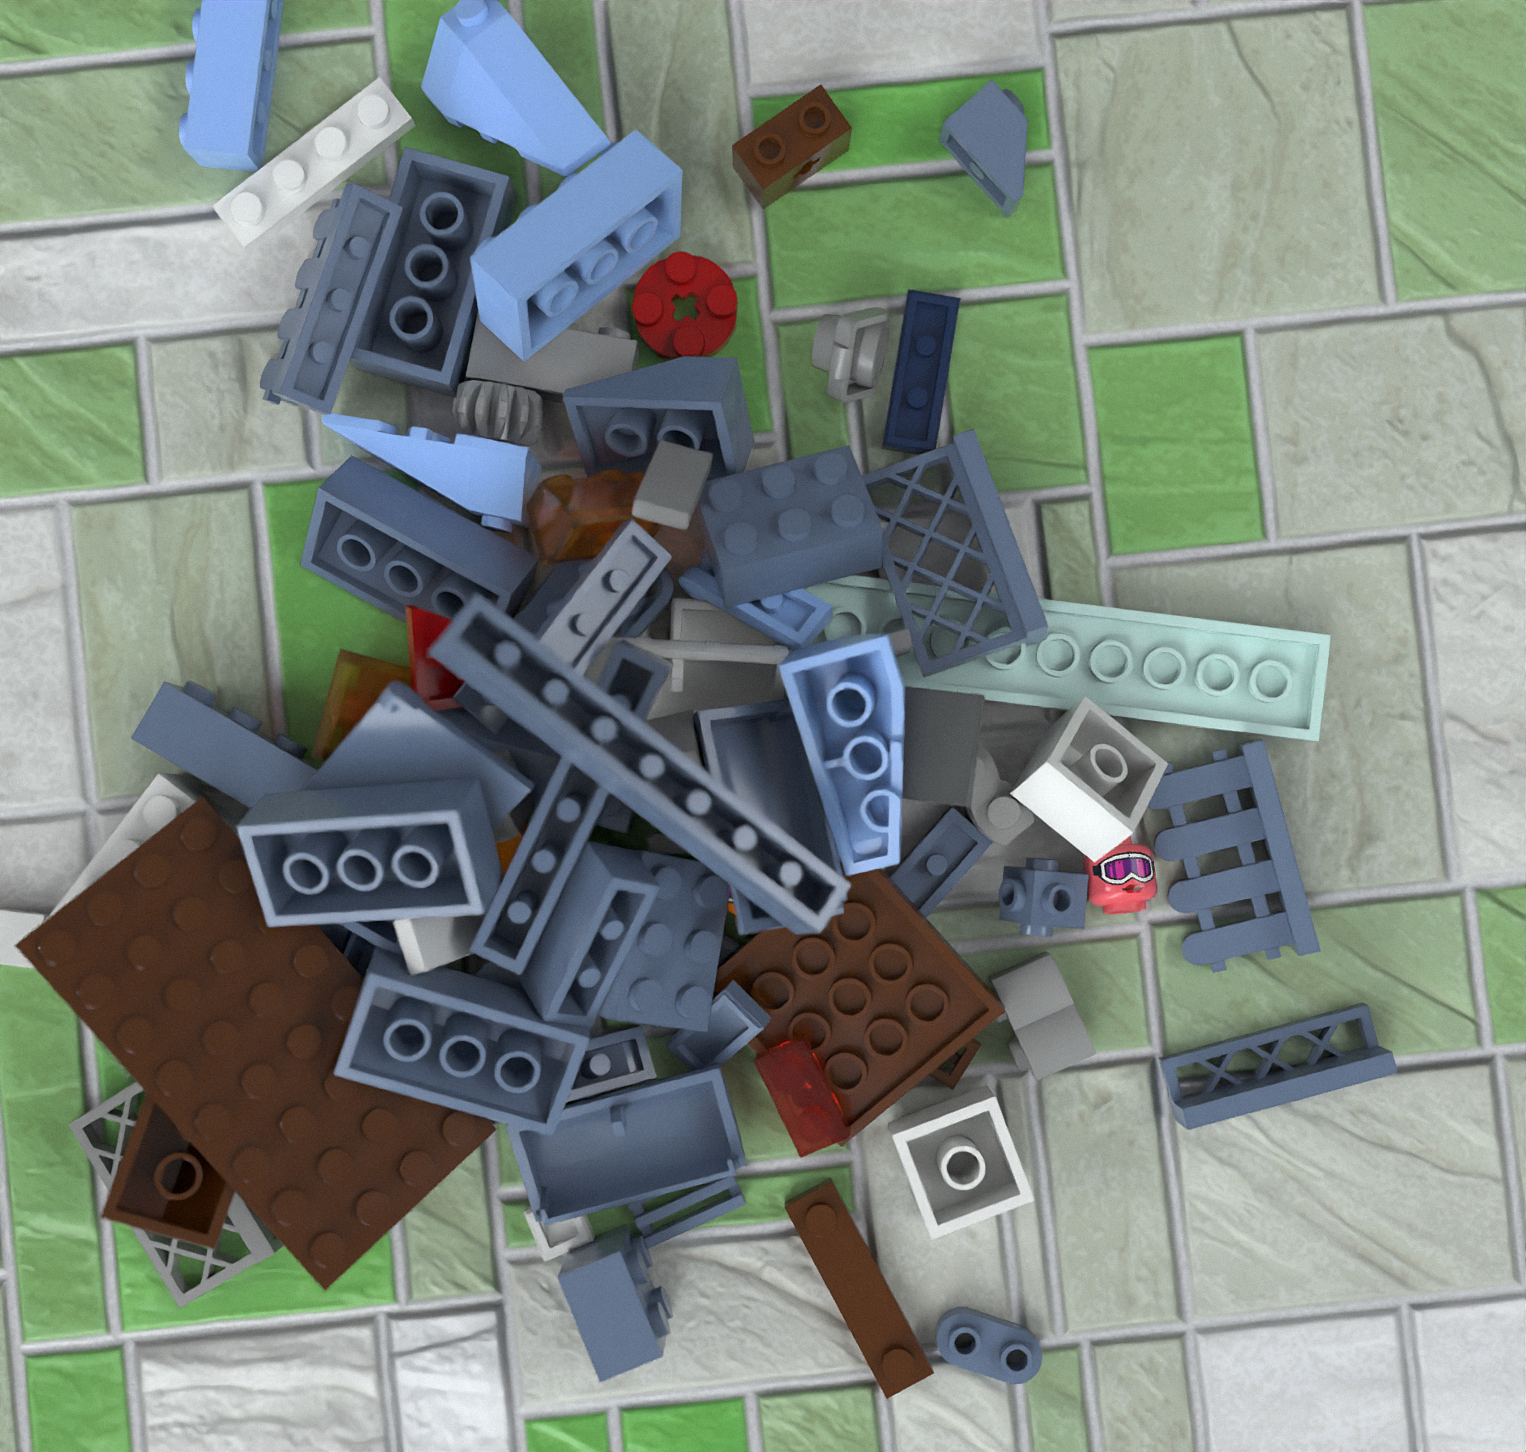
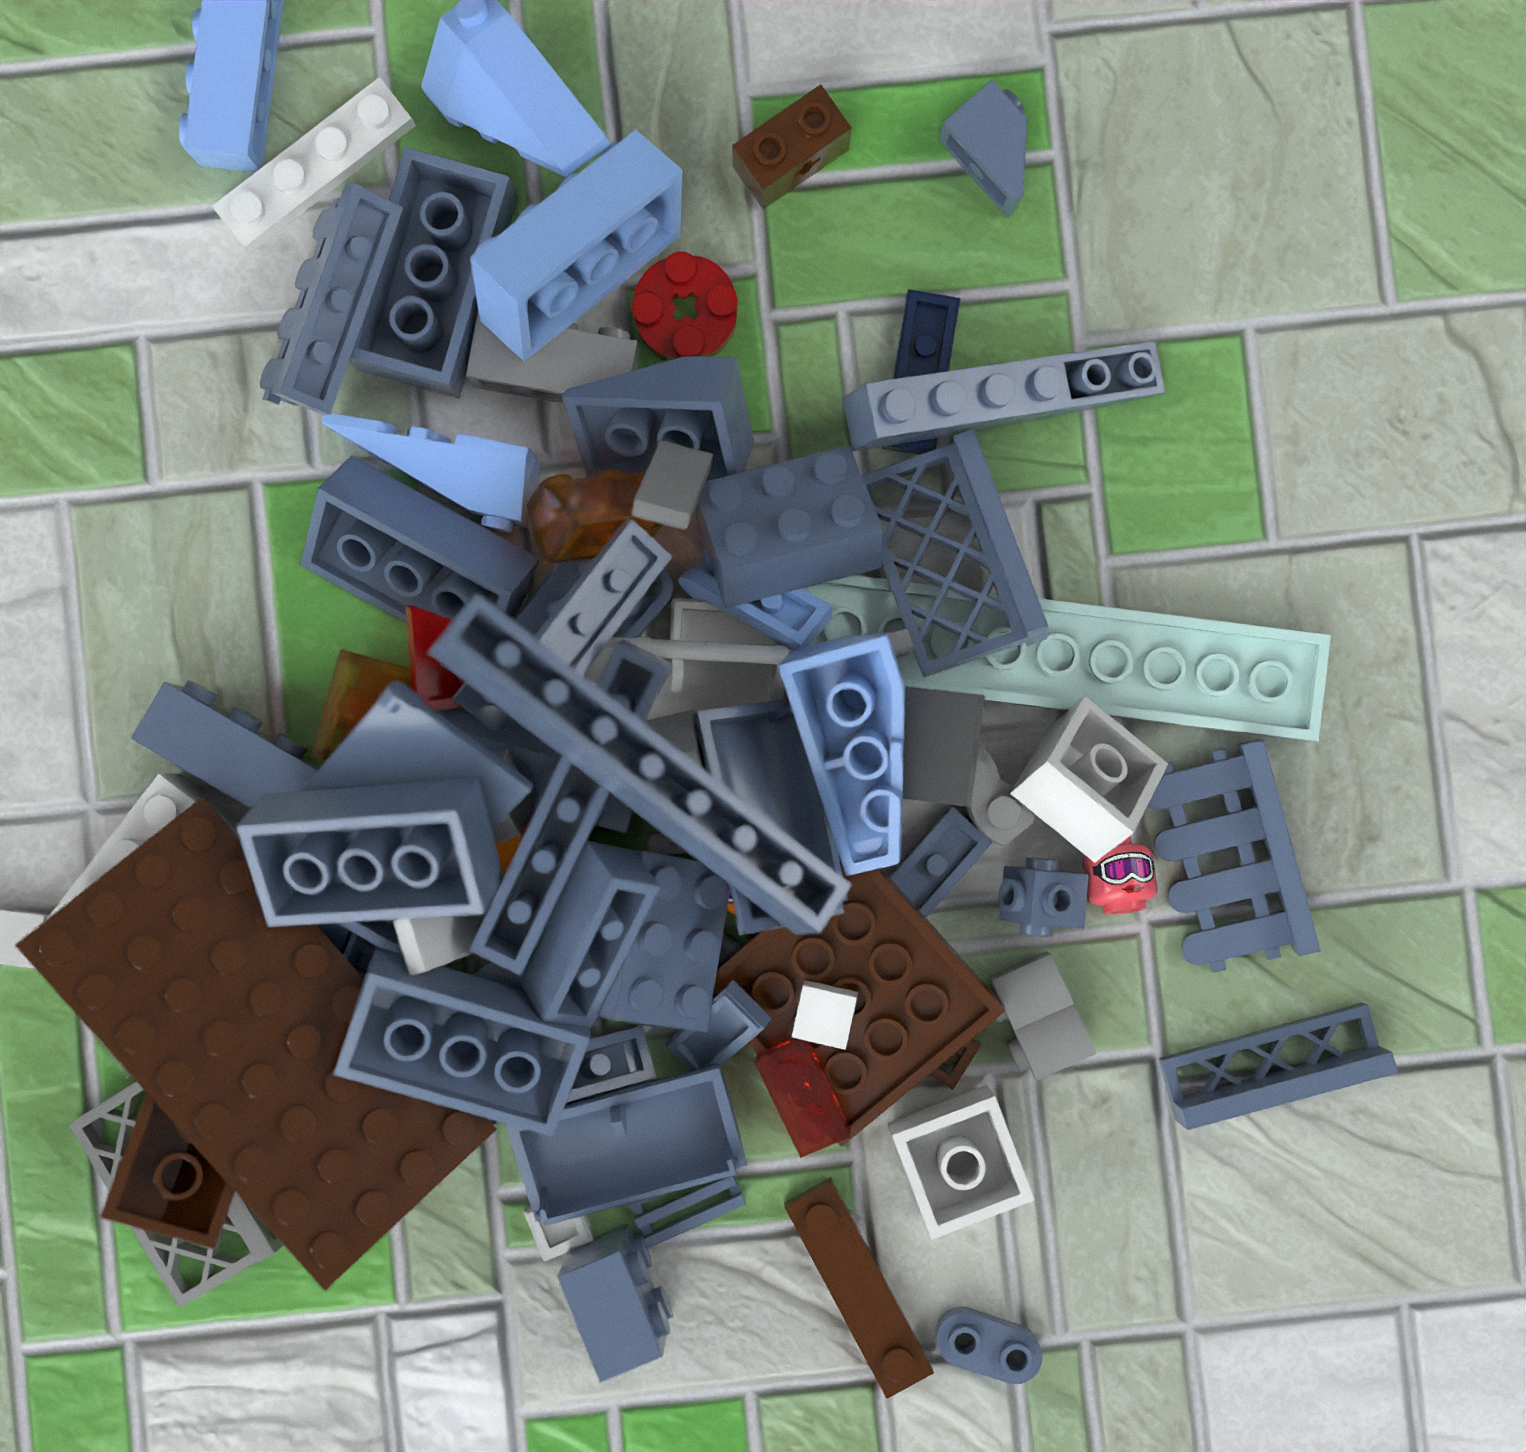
light grey gear [451,380,545,447] -> none
light grey piece [812,307,890,403] -> none
none -> white tile [792,980,858,1050]
none -> sand blue slope [842,341,1166,451]

